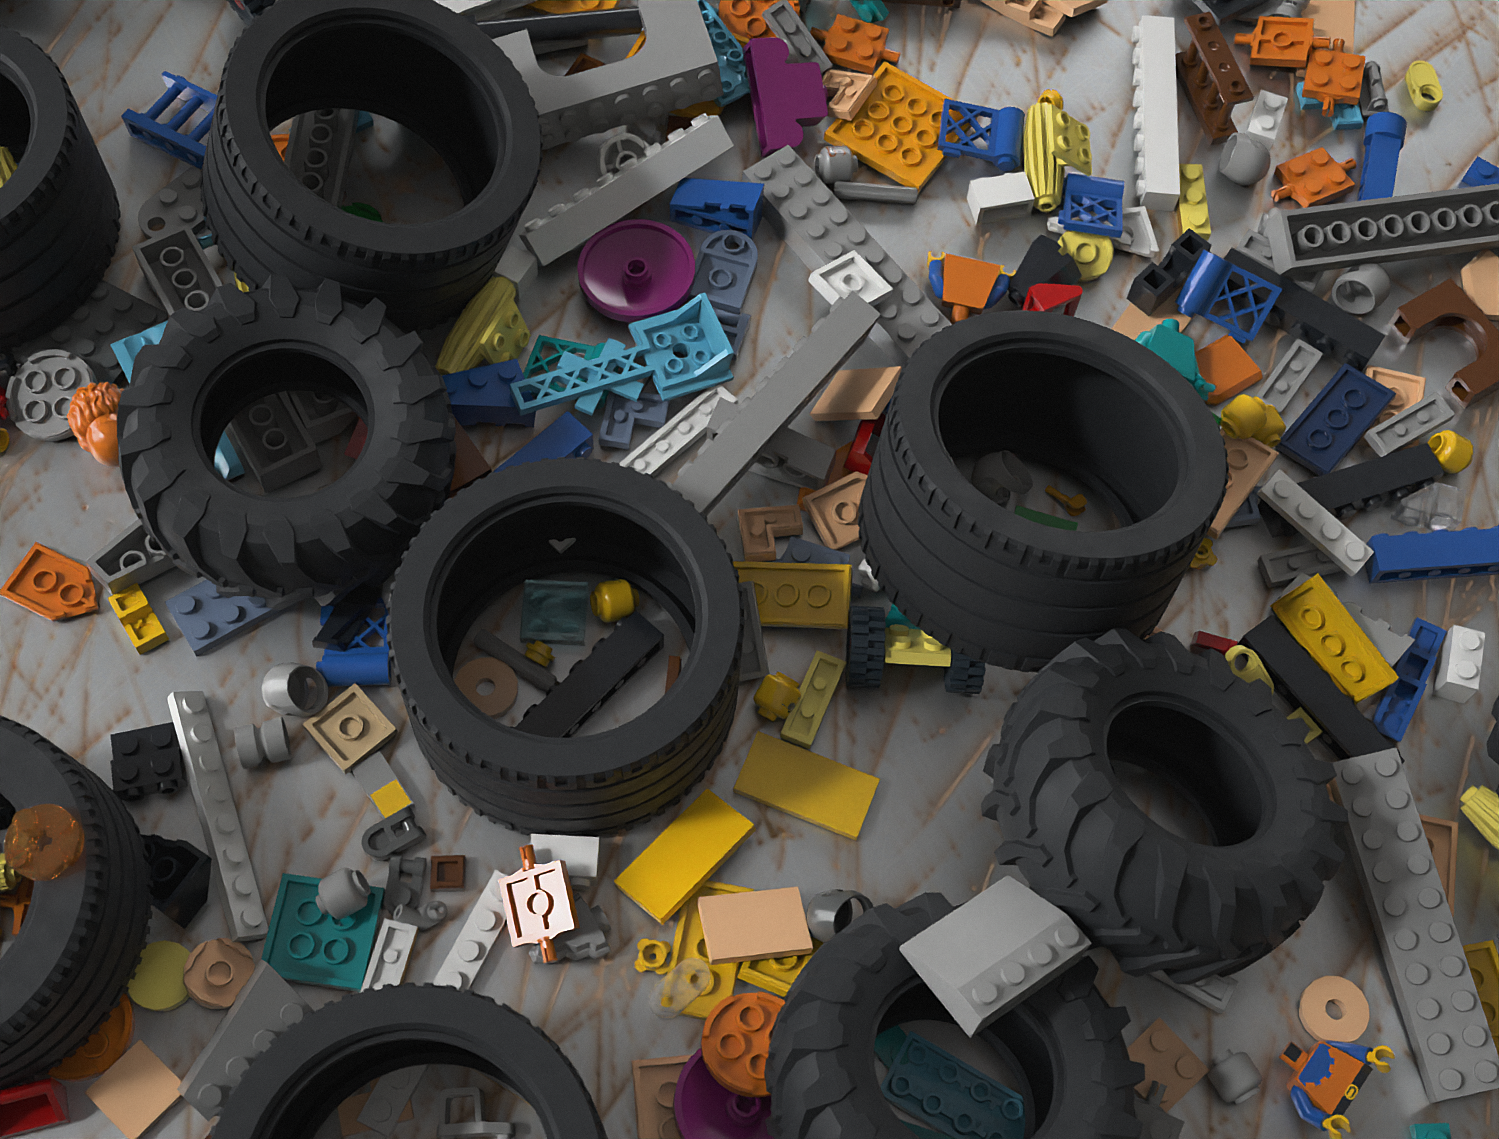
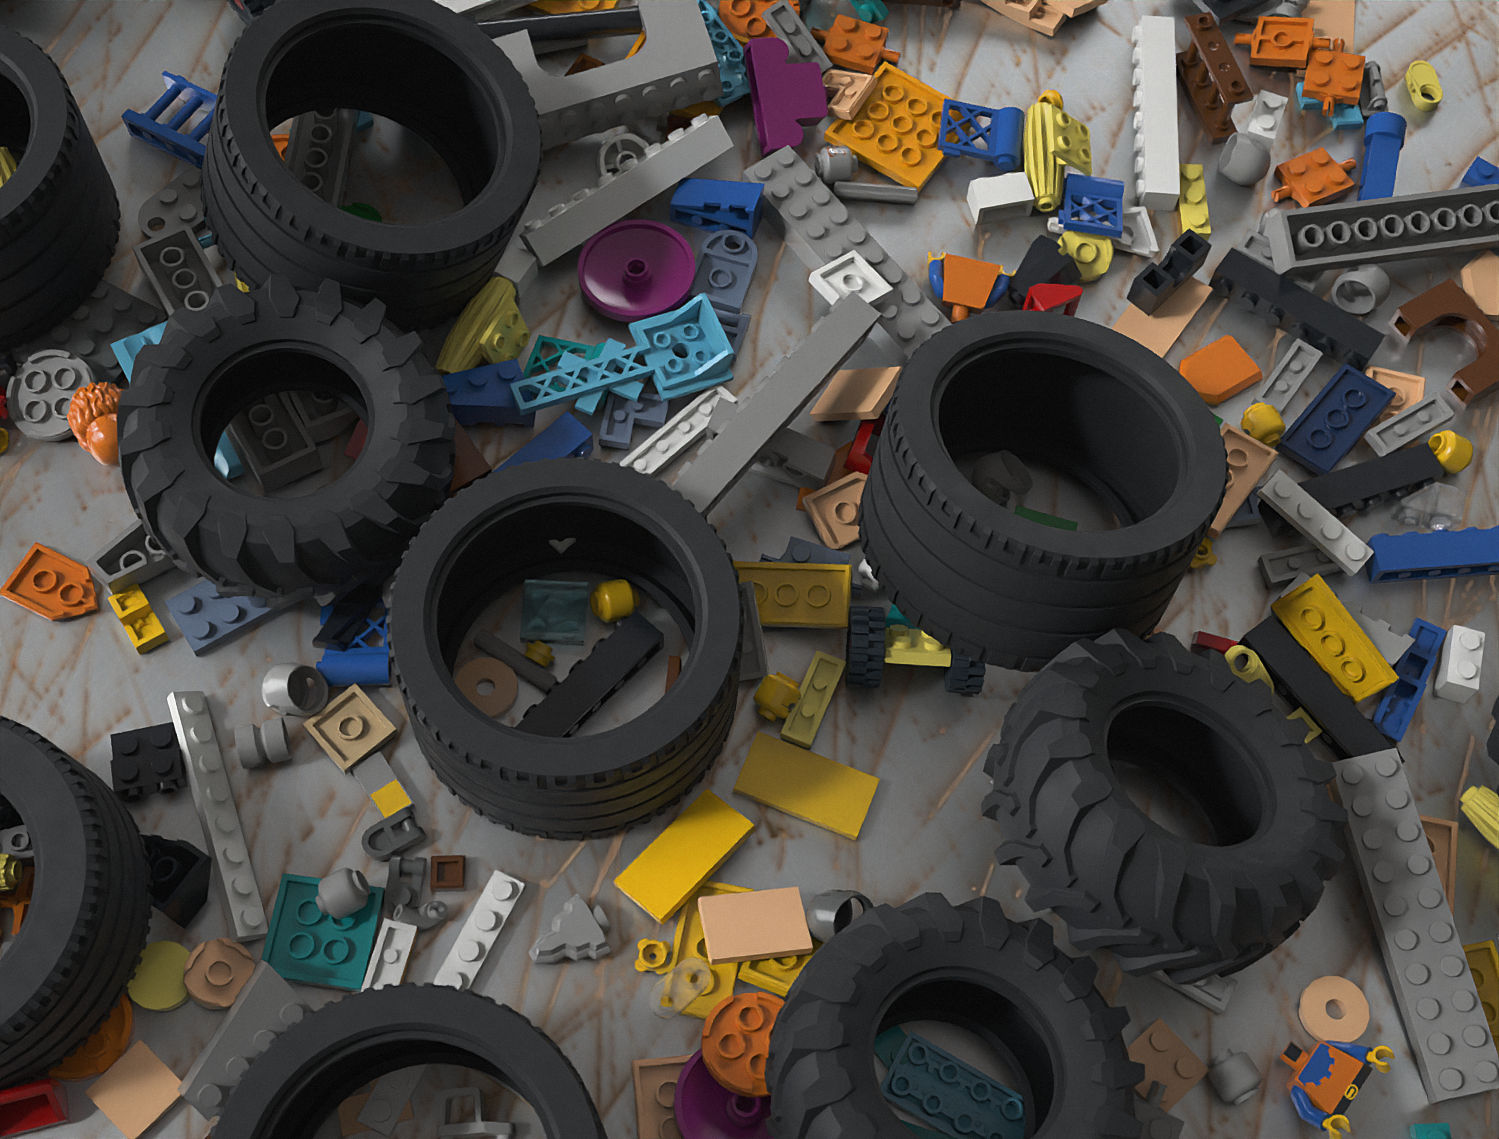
clear orange plate [4,804,84,881] -> none
plate [499,845,580,964] -> none
white brick [530,834,600,890] -> none
light nougat tile [738,504,803,562] -> none
light grey slope [899,875,1091,1038] -> none
light orange hand [1045,485,1087,516] -> none
teal torso [1135,319,1216,401] -> none
blue piece [1175,249,1282,344] -> none
yellow head [1220,394,1267,439] -> none

